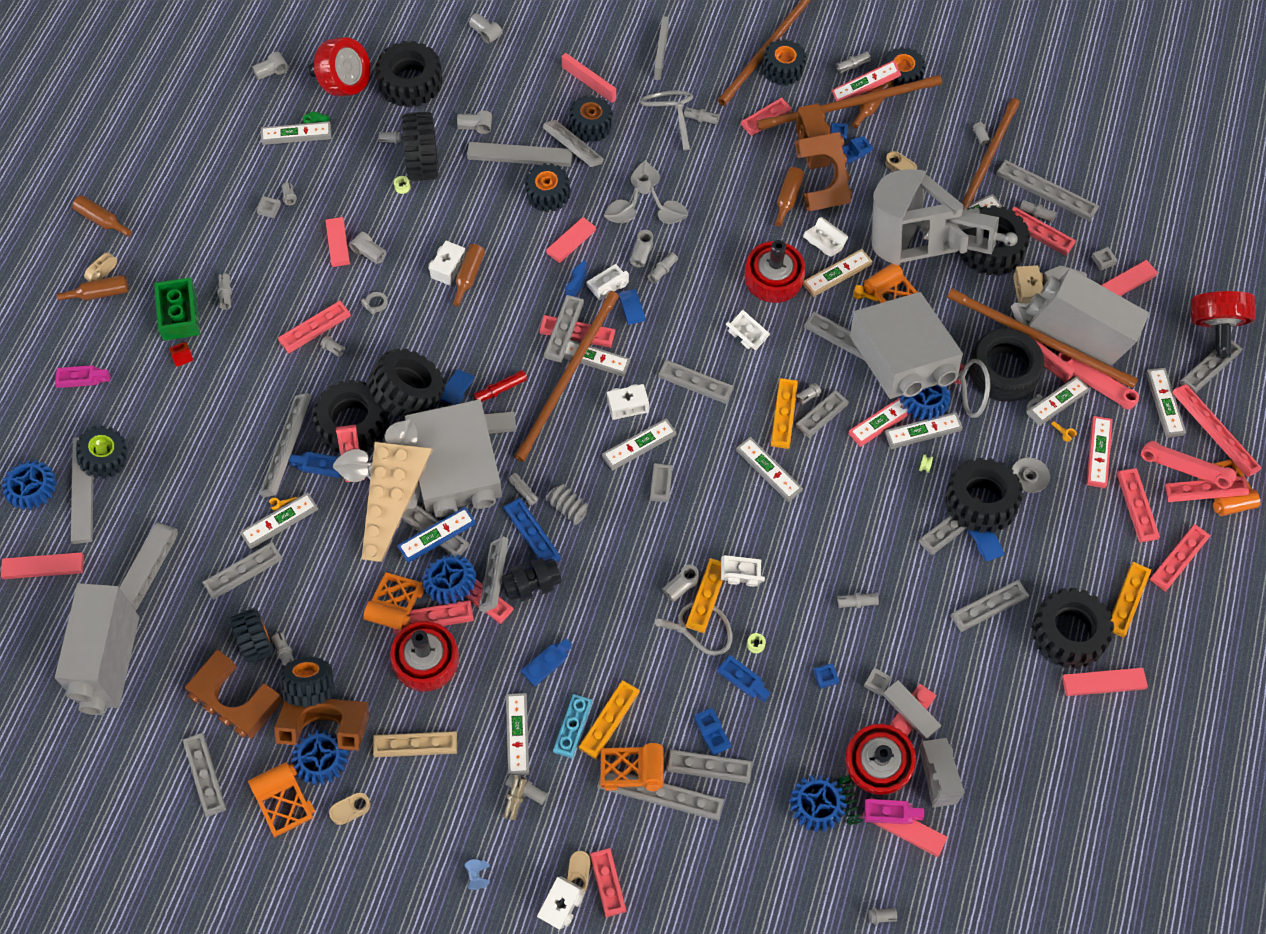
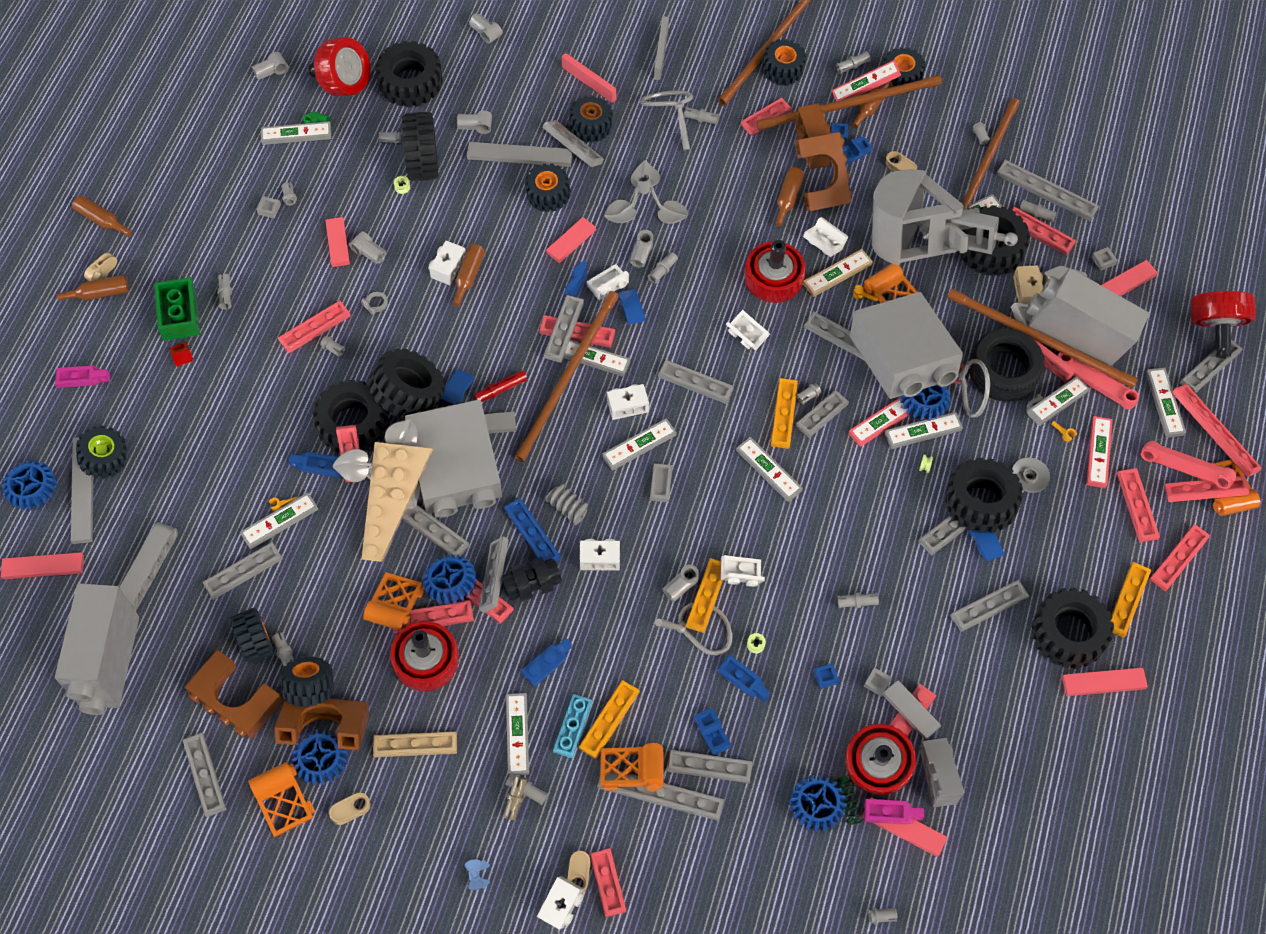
light grey tile [259,393,312,498] -> none
tile [397,507,476,563] -> none
light grey axle [509,473,538,506] -> none
none -> white brick [580,539,620,570]

